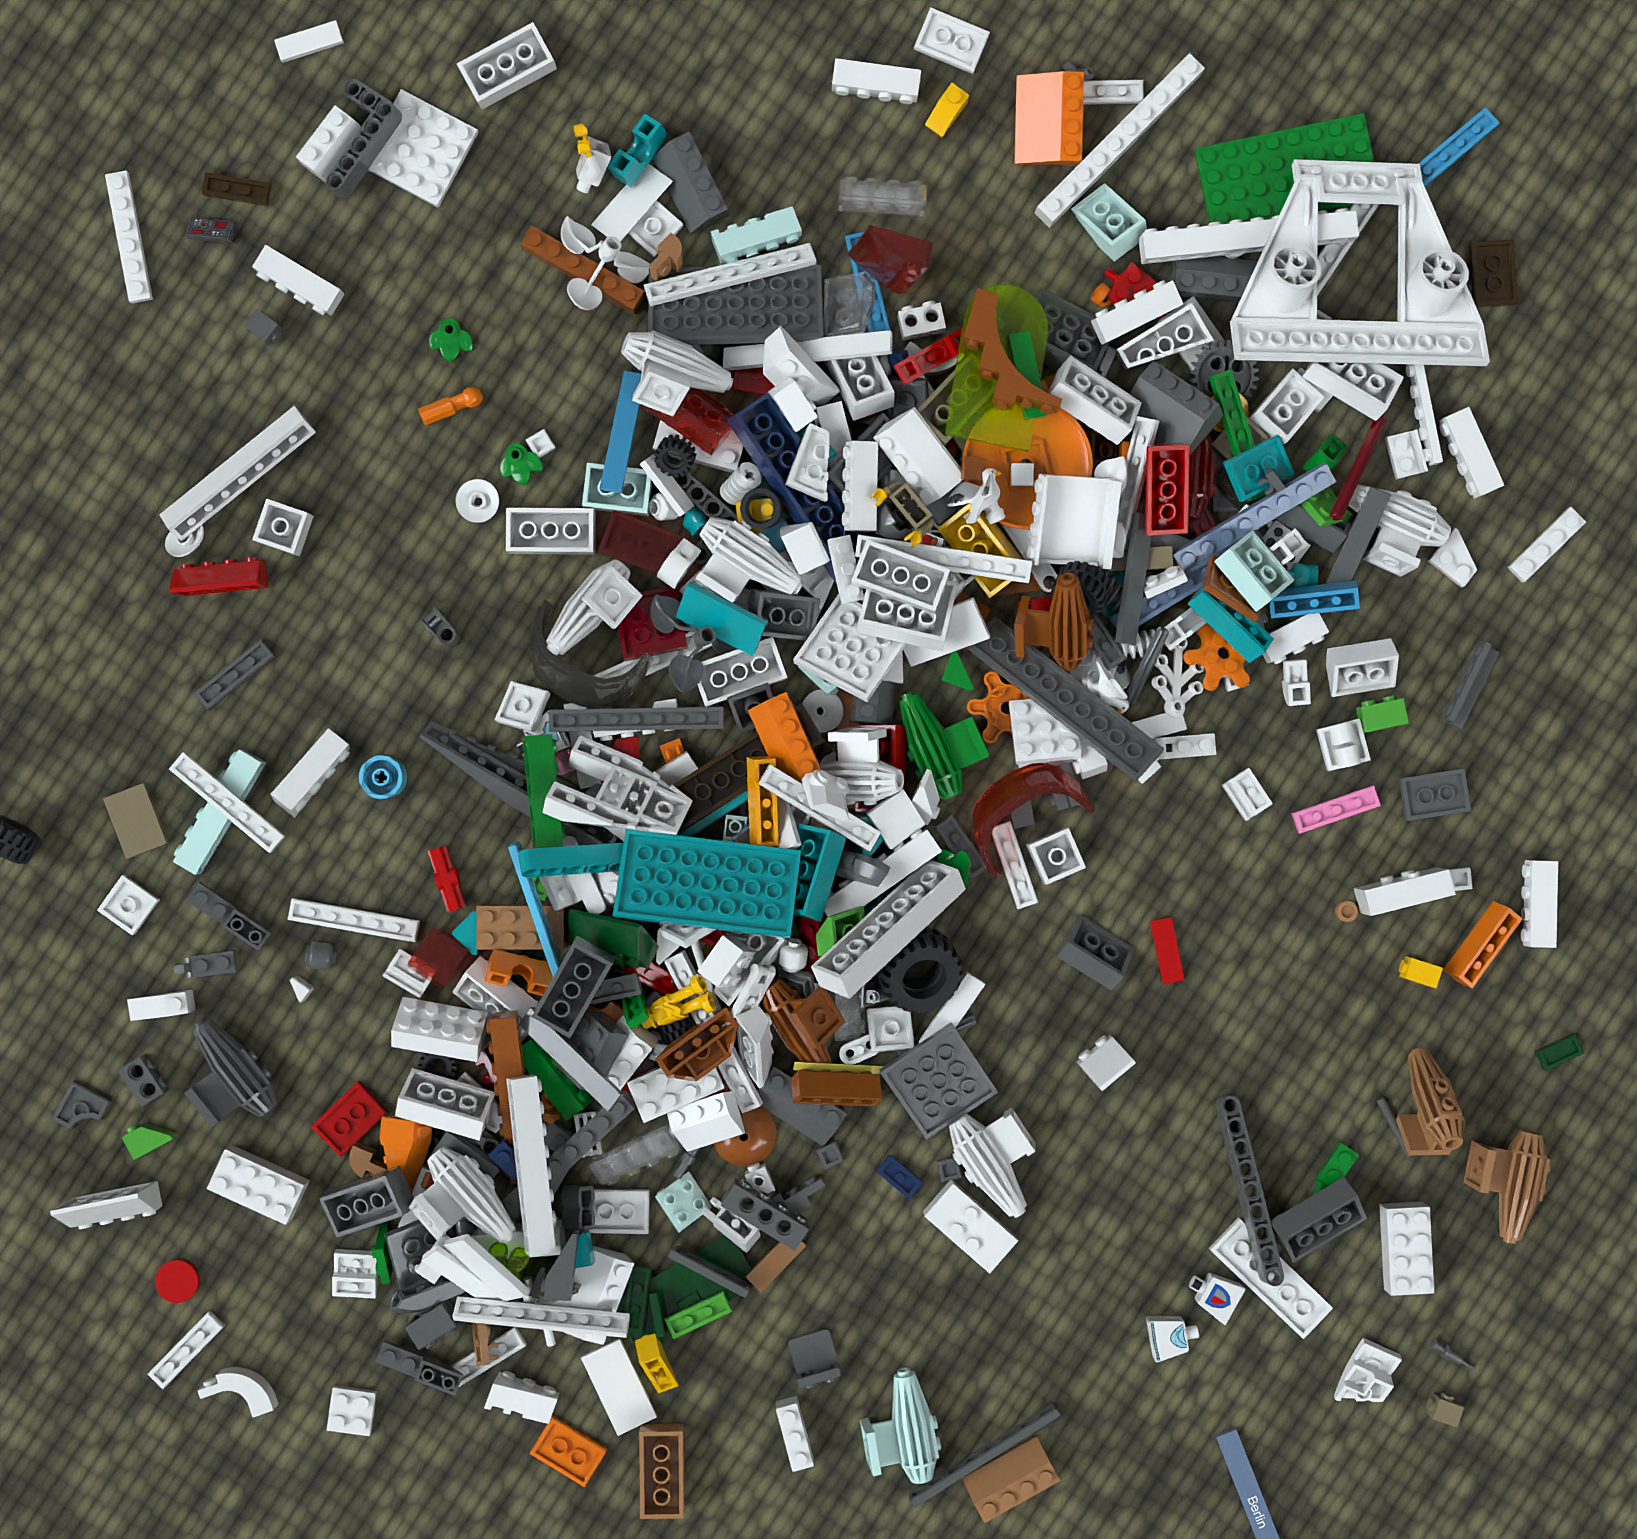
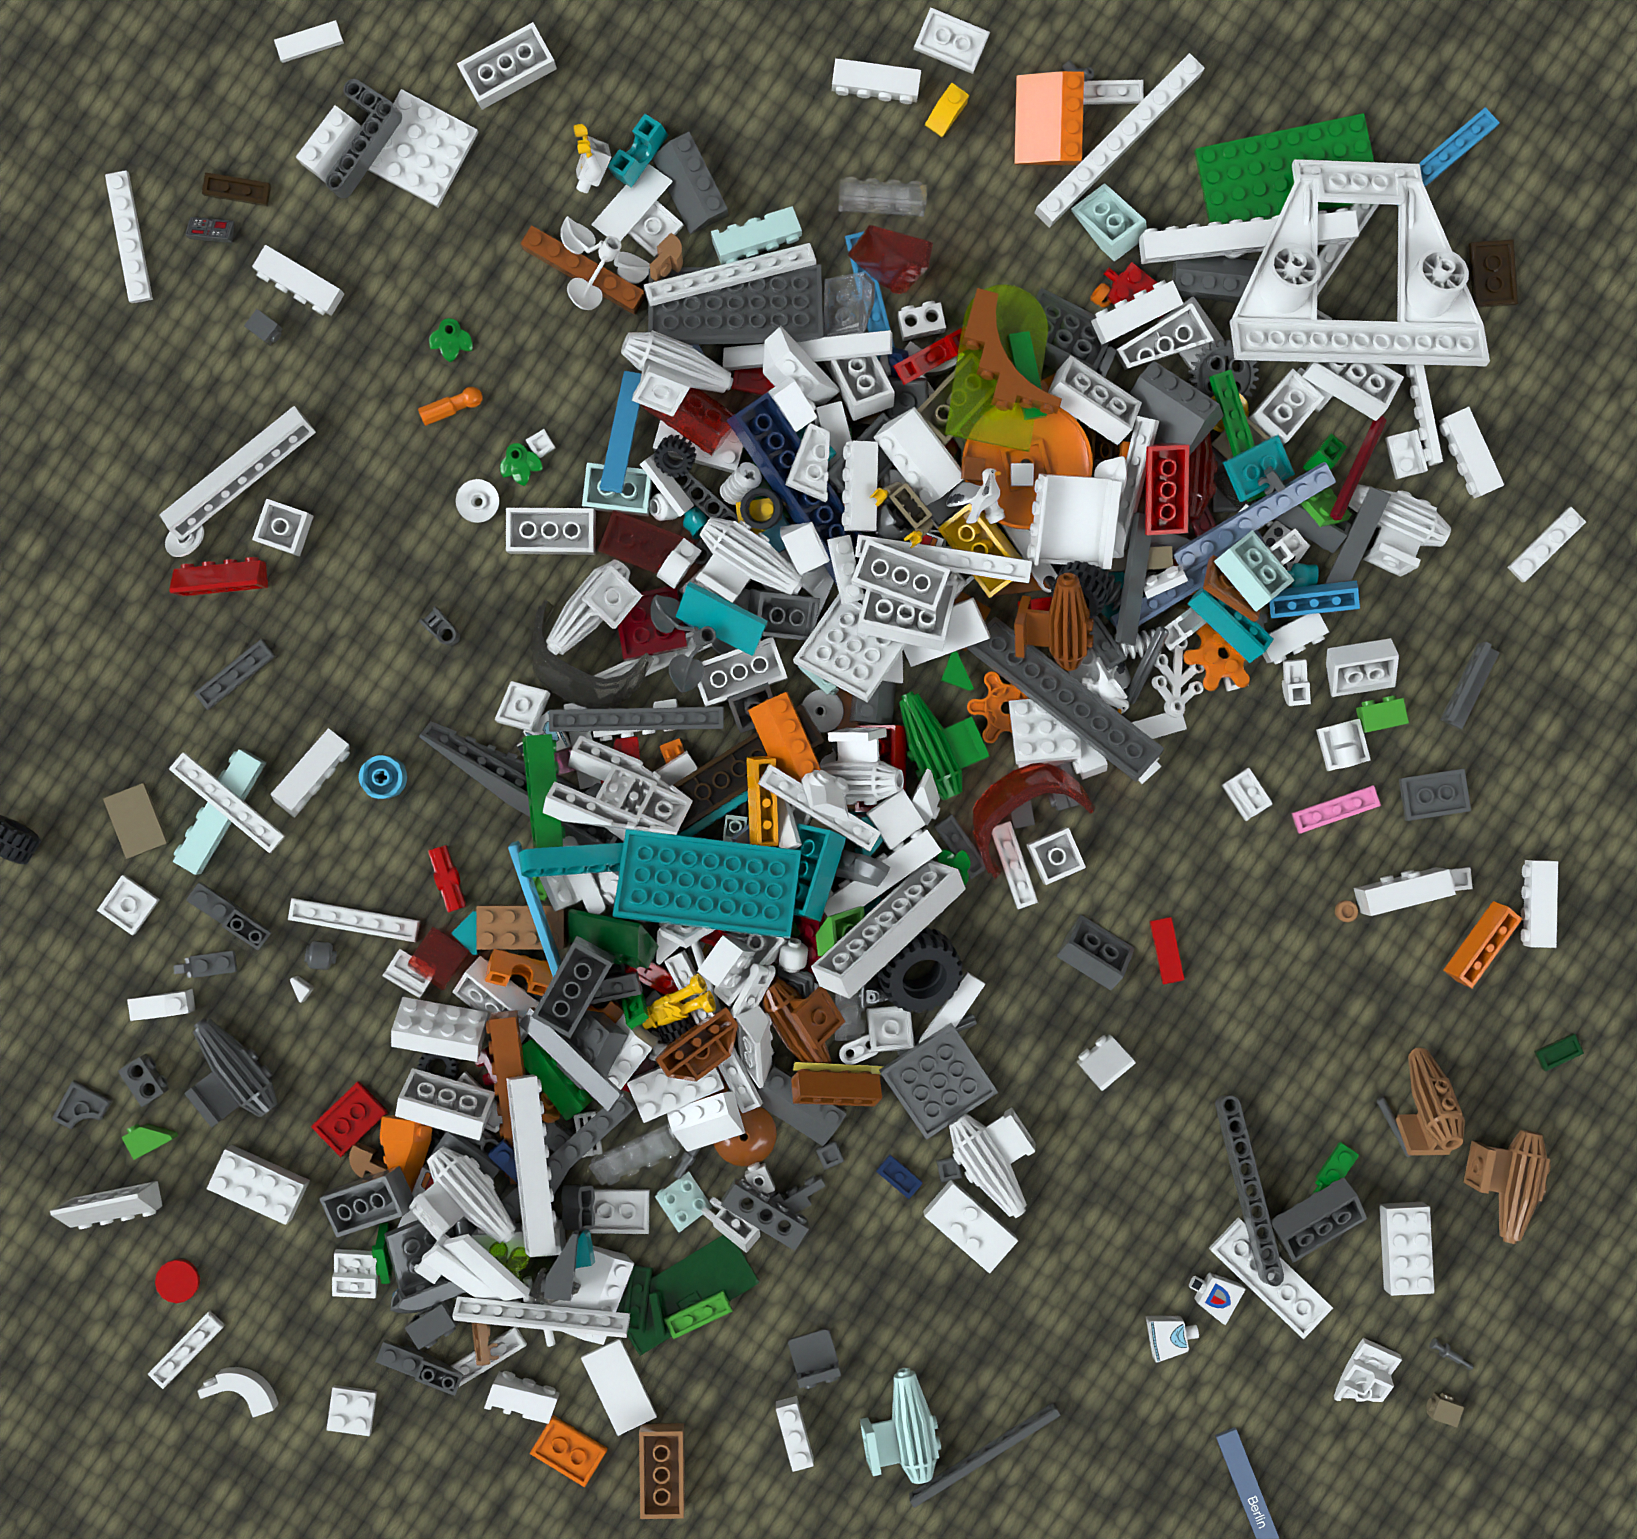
yellow slope [635,1333,679,1393] -> none
dark grey tile [668,1245,752,1298] -> none
medium nougat tile [745,1241,806,1293] -> none
medium nougat slope [962,1435,1060,1523] -> none
white plate [1154,733,1216,759] -> none
yellow slope [1399,956,1443,988] -> none
white wing [1428,528,1477,588] -> none

